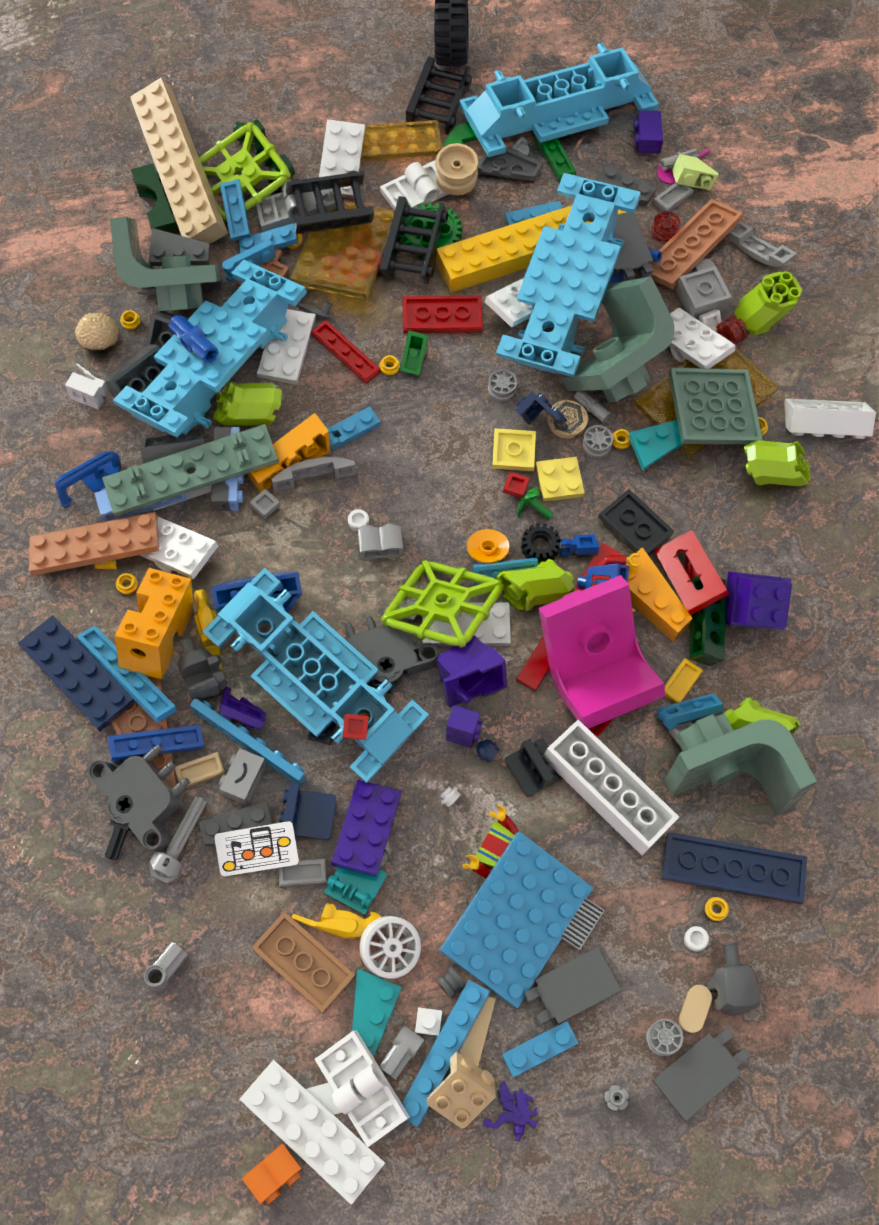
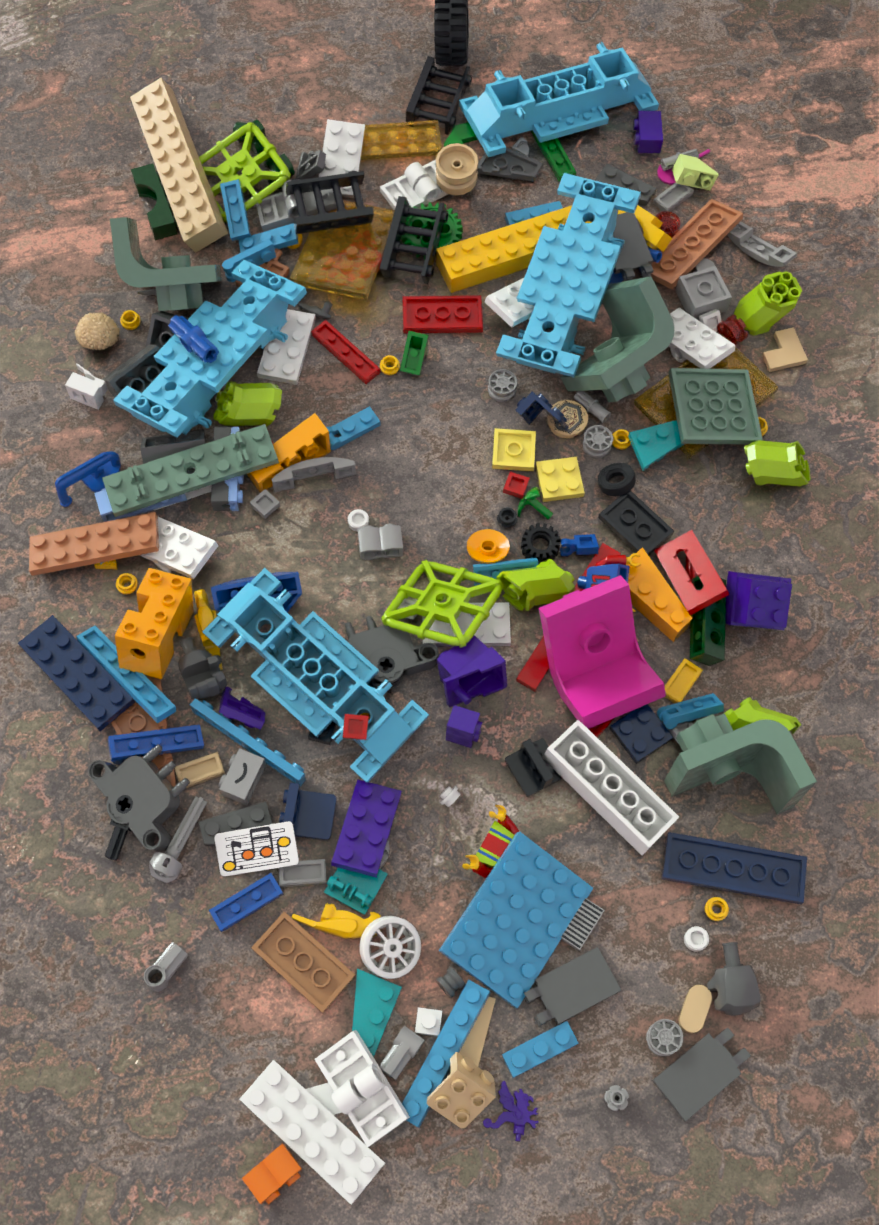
dark grey wing [149,228,211,266] -> none
dark blue plate [477,739,500,763] -> none
white slope [784,398,876,439] -> none
none -> blue plate [209,873,284,932]
none -> dark grey wing [295,150,326,180]
none -> black plate [497,507,518,528]
none -> black tyre [598,463,636,497]
none -> dark blue plate [609,704,673,764]
none -> yellow slope [634,205,672,252]
none -> tan tile [762,327,808,372]

